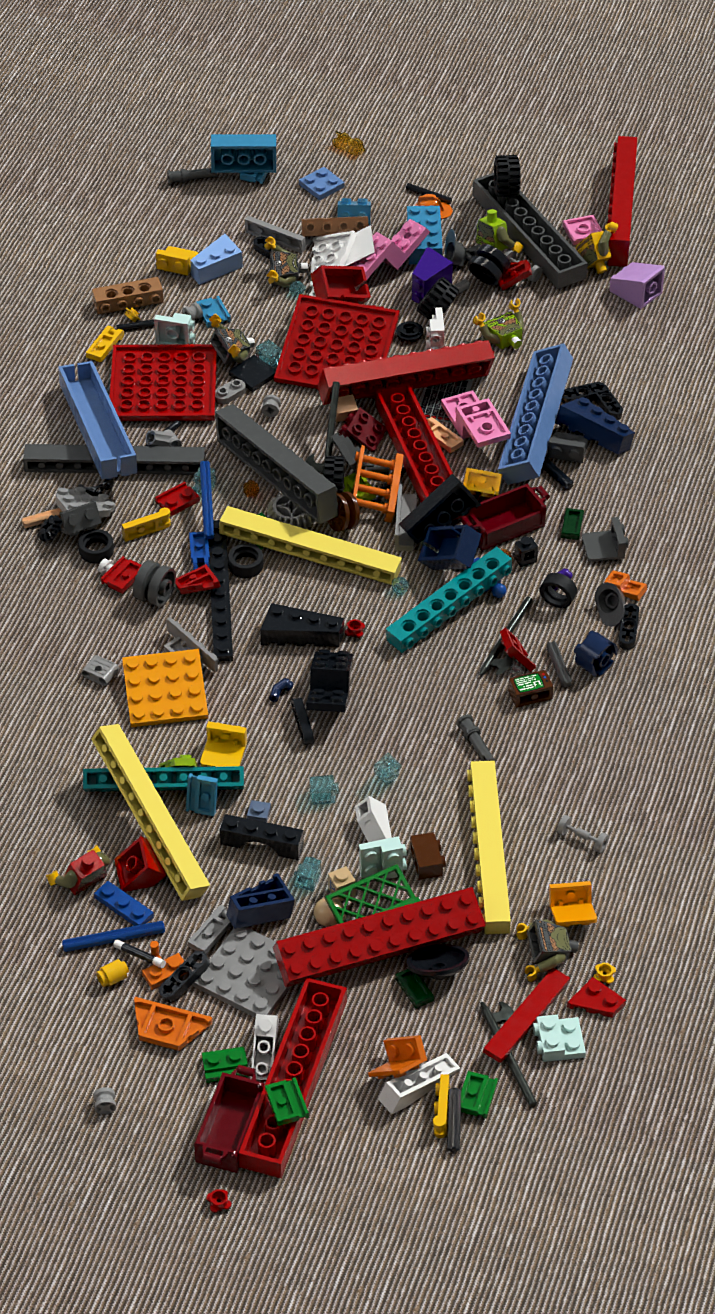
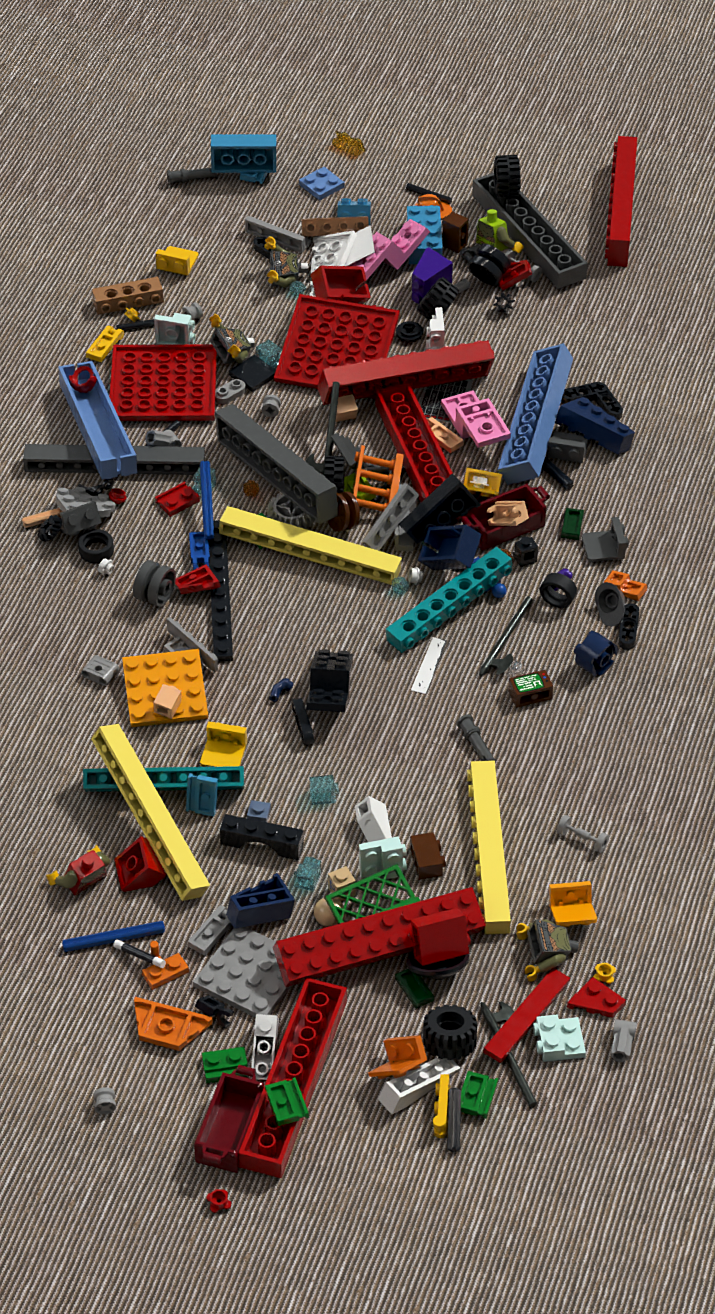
blue plate [94,881,154,926] -> none
yellow brick [96,959,129,987] -> none
red plate [100,556,142,594] -> none
yellow plate [121,507,171,542] -> none
lime wing [159,755,197,767] -> none
black beam [159,951,210,1003] -> none
light blue wedge [190,234,243,285] -> none
dark azure plate [196,296,231,328] -> none
black tyre [228,543,264,578] -> none
black wedge [260,603,344,647] -> none
dark red bracket [338,407,387,452] -> none
red plate [345,619,365,638] -> none
clear light blue brick [374,752,402,786] -> none
dark grey piece [445,229,466,267] -> none
torso [473,298,524,349] -> none
red wing [500,627,536,672] -> none
dark grey axle [547,641,572,688] -> none
bright pink tile [562,215,602,246] -> none
torso [575,222,618,274] -> none
lavender slope [610,262,665,309] -> none
none -> red piece [68,366,97,393]
none -> red plate [108,488,126,504]
none -> light nougat brick [153,684,182,719]
none -> black plate [195,995,234,1028]
none -> light grey panel [362,483,419,551]
none -> white plate [408,567,423,585]
none -> red brick [410,908,471,966]
none -> white sticker [411,637,447,694]
none -> black tyre [423,1005,477,1060]
none -> reddish brown brick [442,211,469,253]
none -> white plate [470,476,489,489]
none -> light nougat hinge [487,501,529,526]
none -> black gear [493,292,515,313]
none -> light grey piece [611,1019,637,1062]

